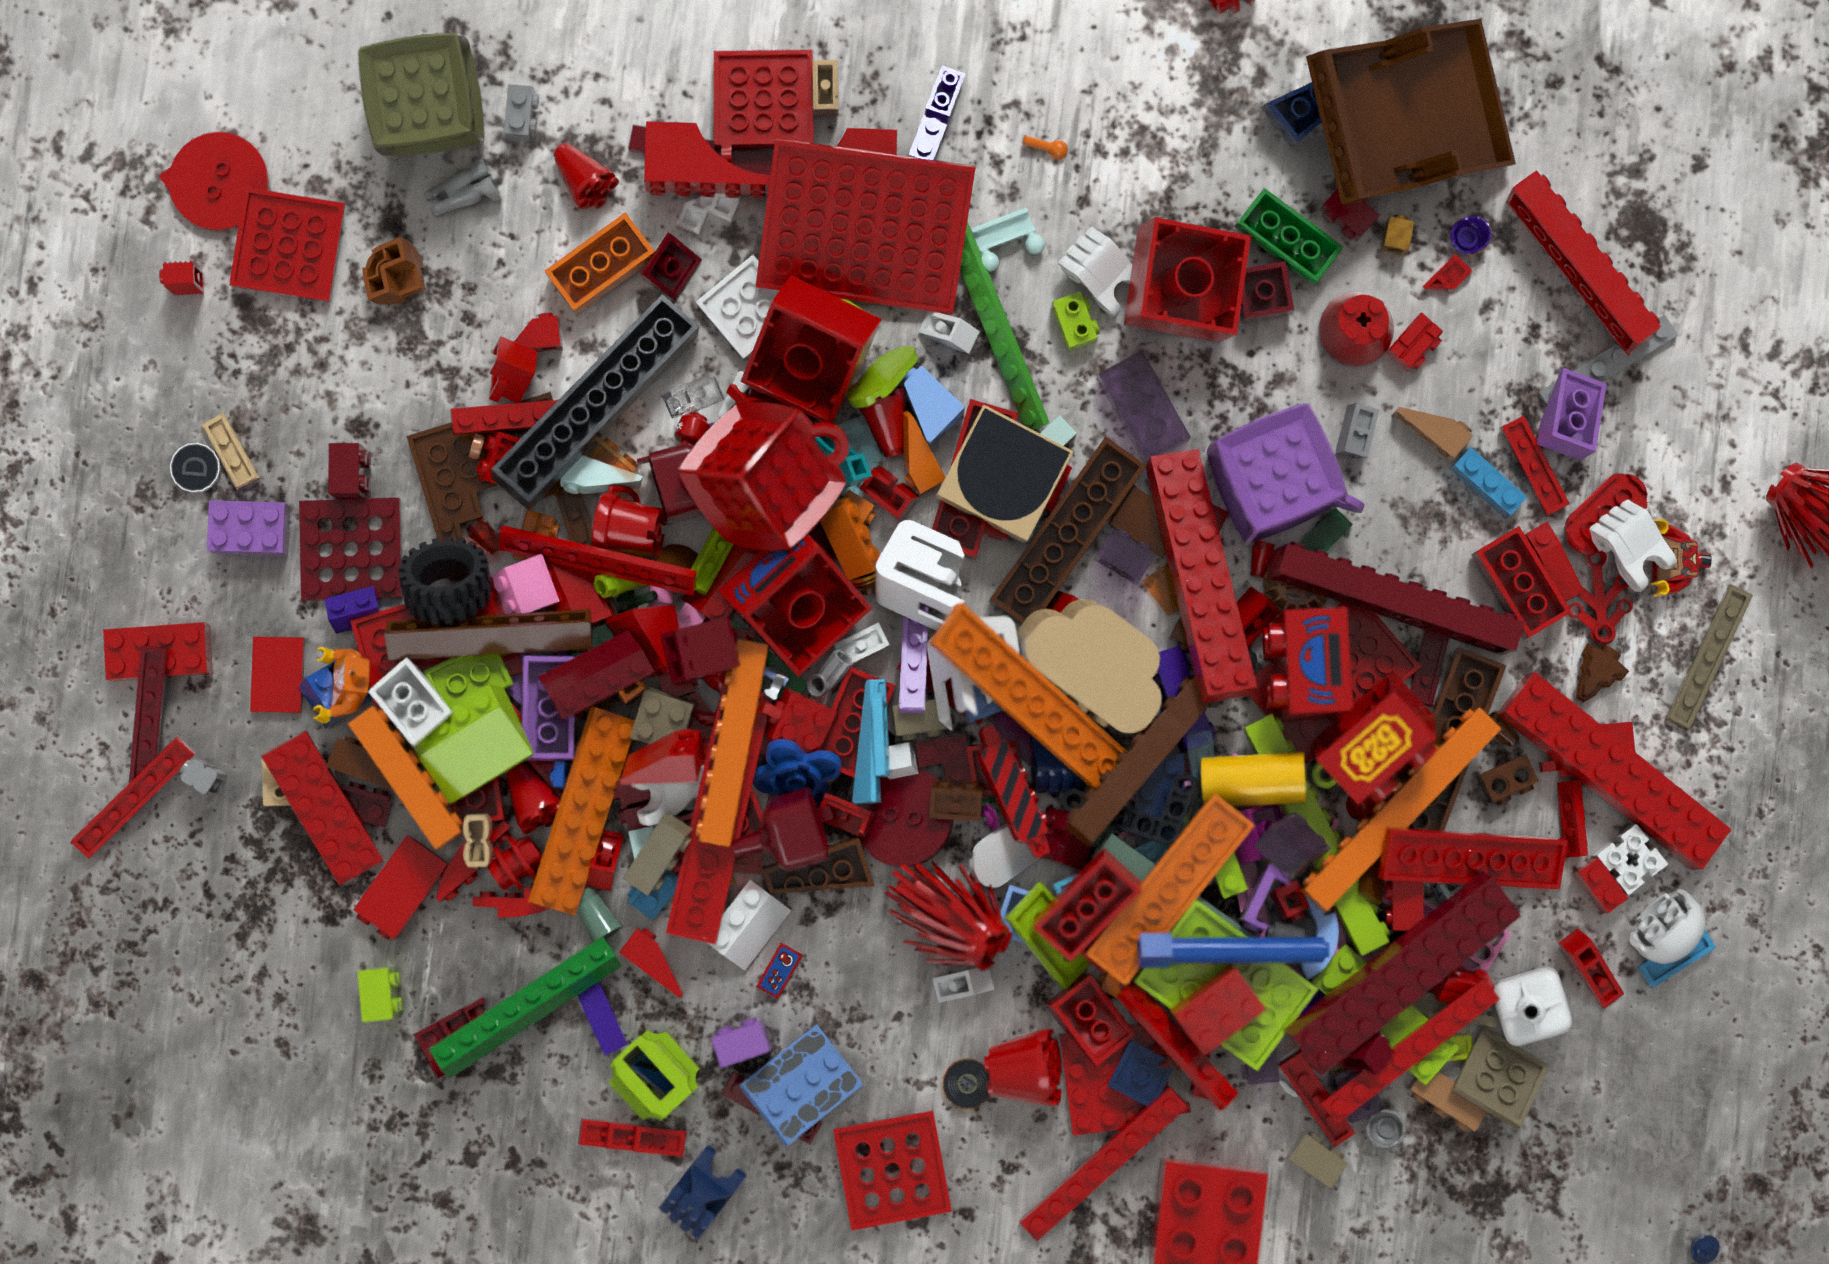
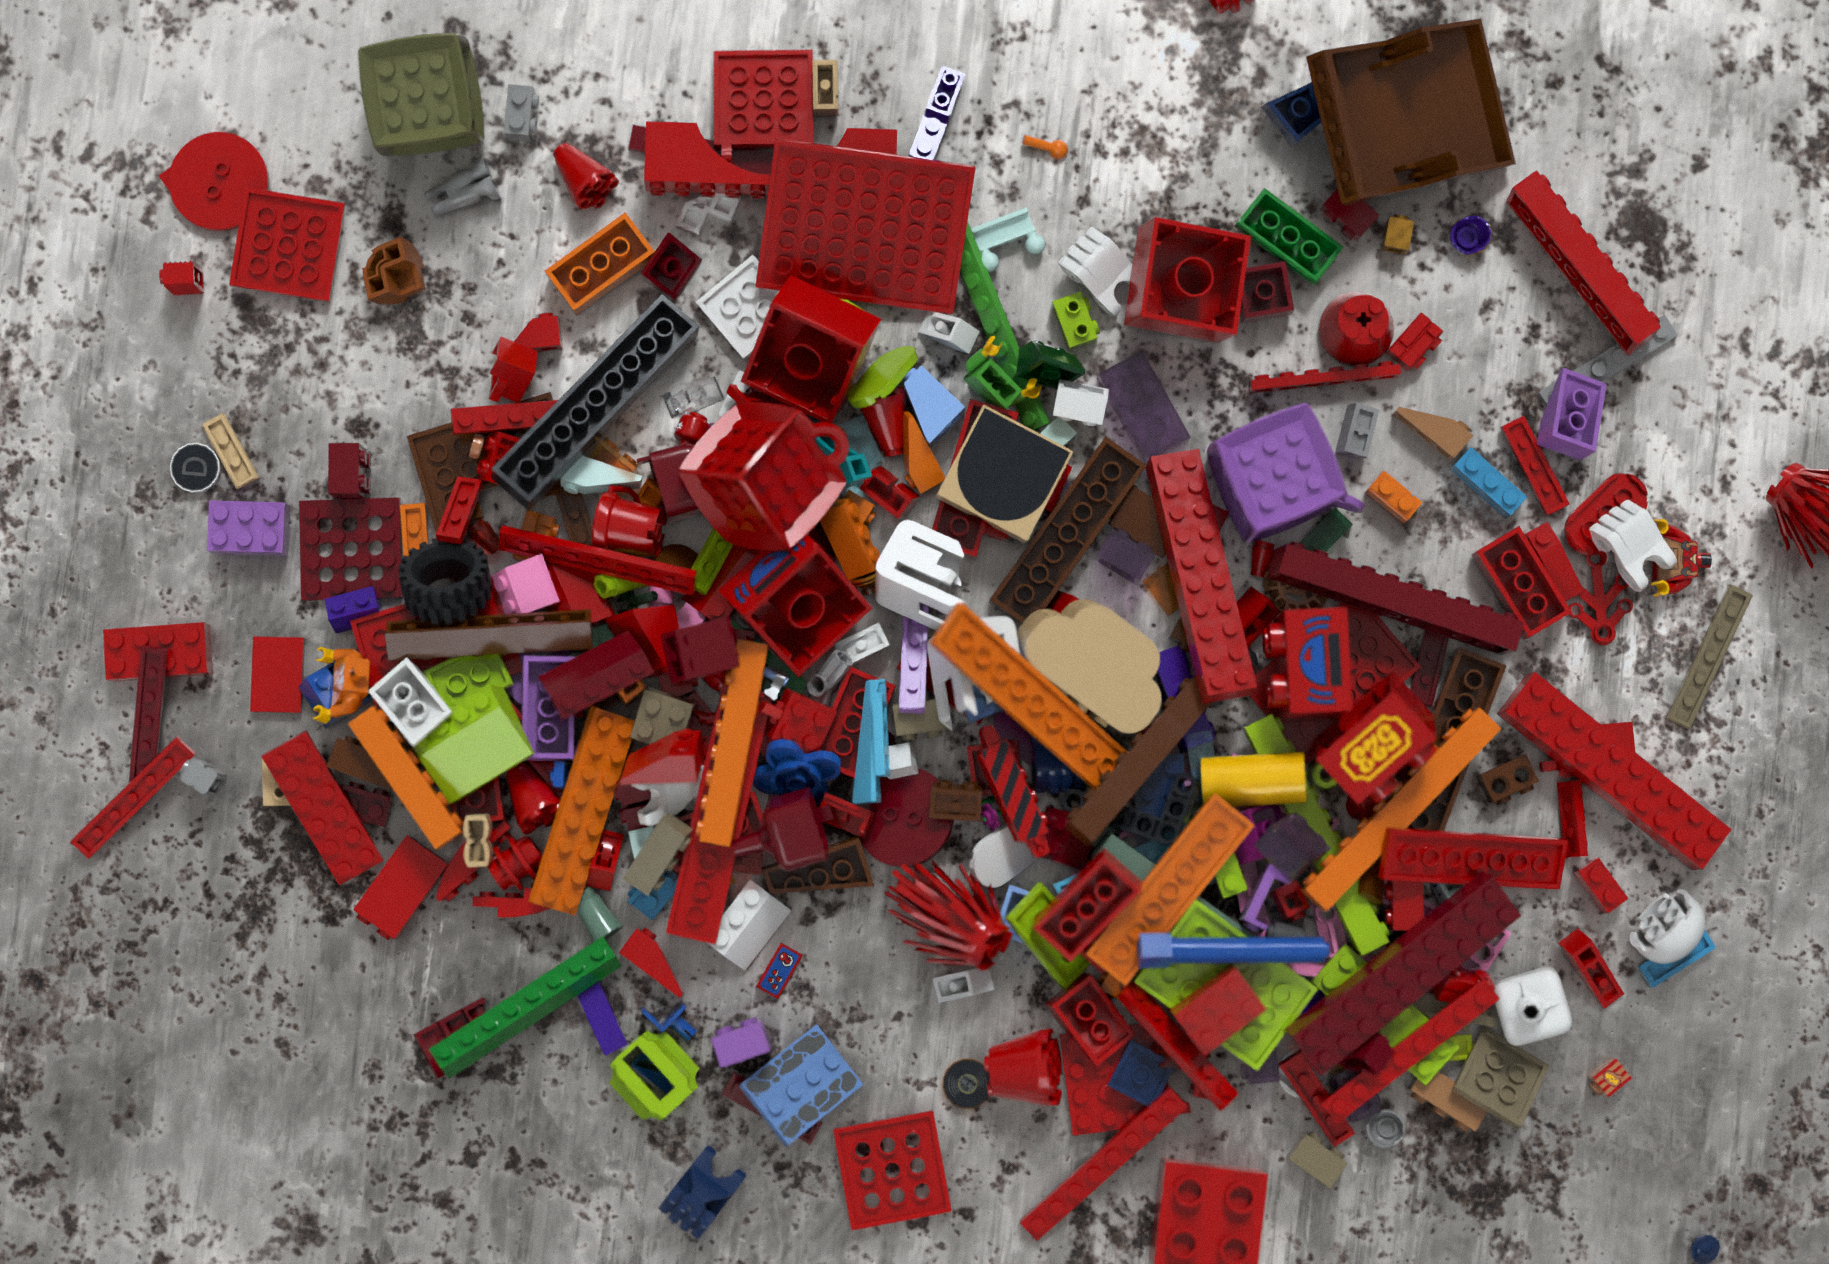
lime brick [357,967,404,1022] -> none
red slope [578,1118,686,1157] -> none
dark red brick [915,735,971,785] -> none
light blue arch [1298,896,1339,979] -> none
red slope [1422,254,1473,289] -> none
reddish brown cone [1488,710,1519,747] -> none
reddish brown rock [1575,643,1629,703] -> none
white brick [1591,824,1668,895] -> none
none -> orange plate [400,503,429,556]
none -> red plate [436,476,483,544]
none -> orange tile [638,478,663,508]
none -> blue bracket [640,1002,697,1042]
none -> bright green torso [963,336,1042,409]
none -> dark green slope [1016,341,1085,389]
none -> white slope [1053,379,1109,426]
none -> red plate [1249,361,1401,394]
none -> orange brick [1364,471,1423,524]
none -> brick [1587,1057,1632,1098]

